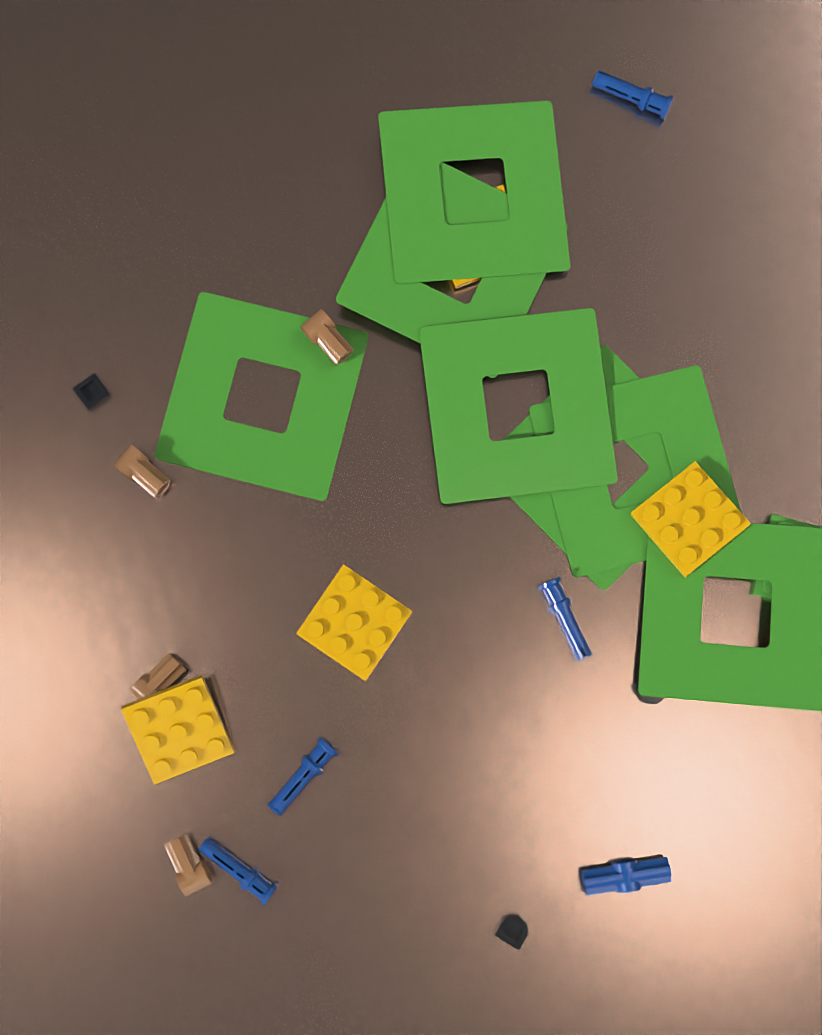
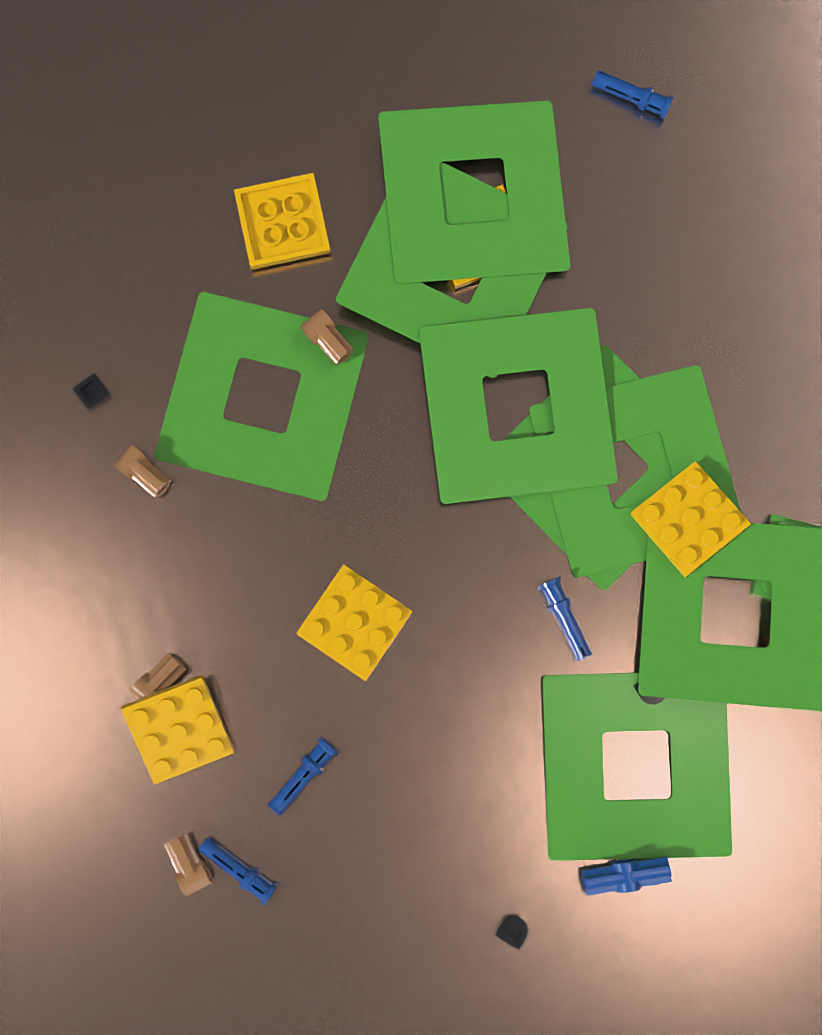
none -> yellow plate [234,173,331,270]
none -> bright green piece [543,673,733,861]

